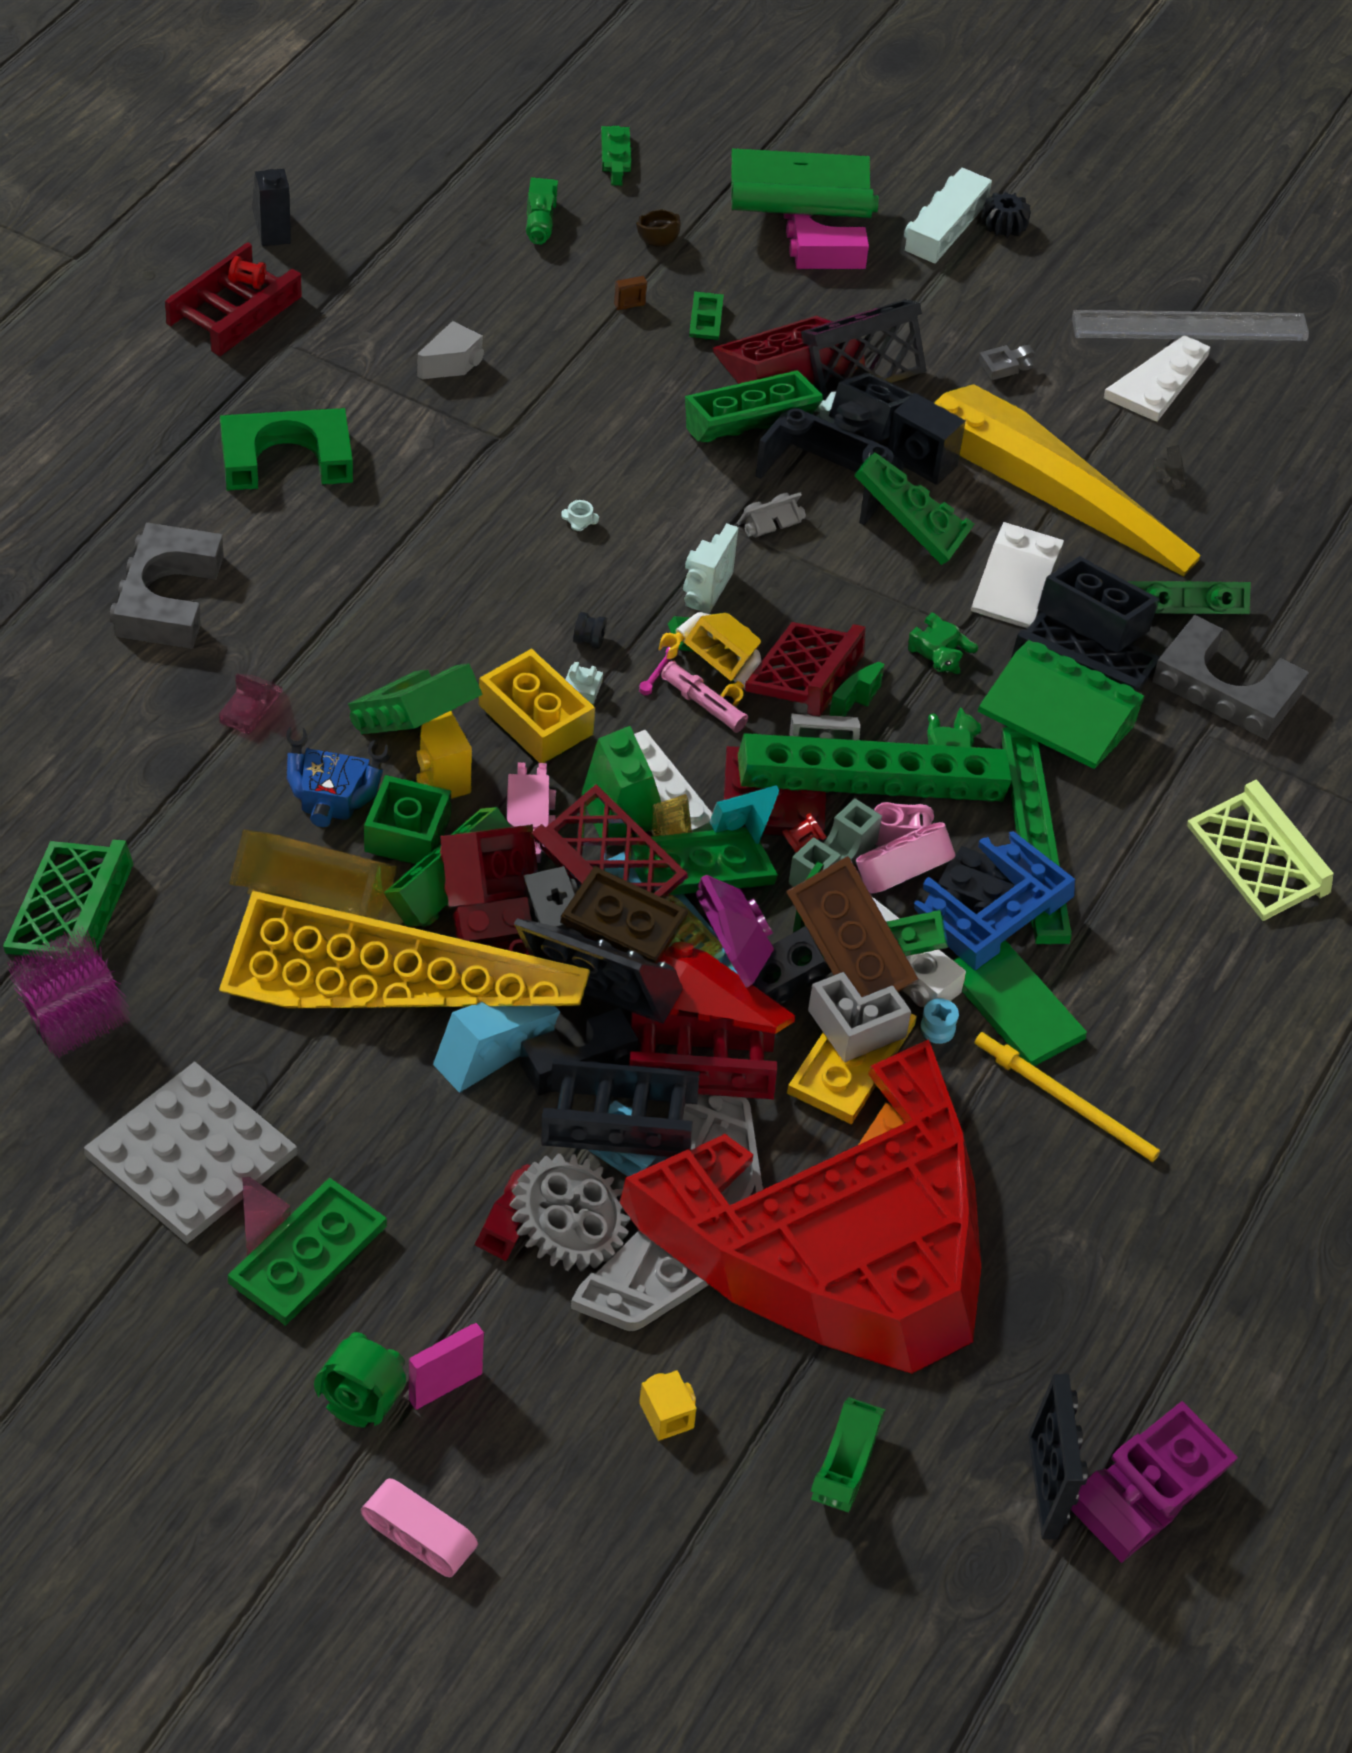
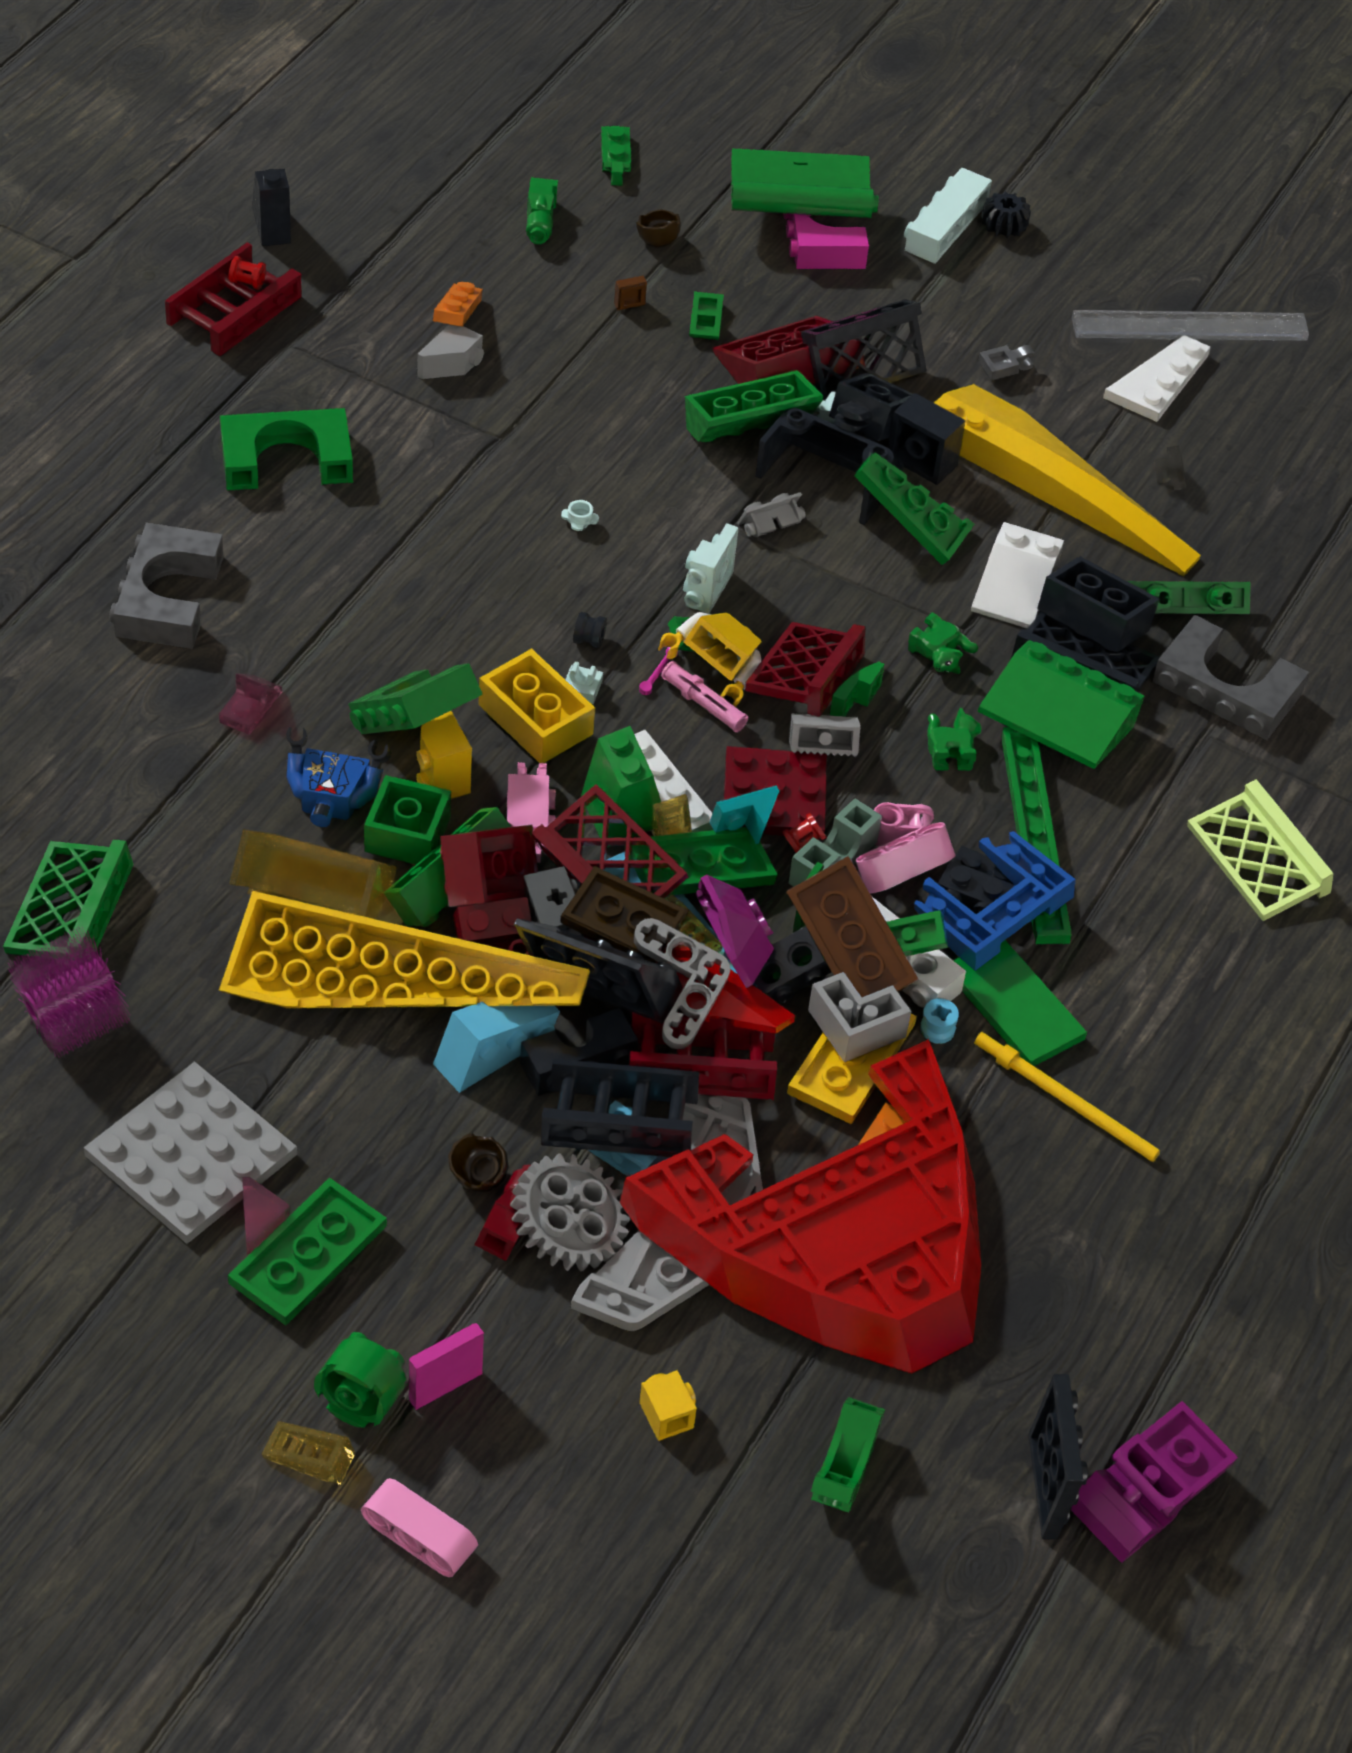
green brick [737,733,1012,802] -> none
none -> clear yellow slope [262,1421,355,1485]
none -> orange plate [433,282,483,327]
none -> dark brown hair [448,1133,509,1192]
none -> light grey beam [634,918,730,1049]

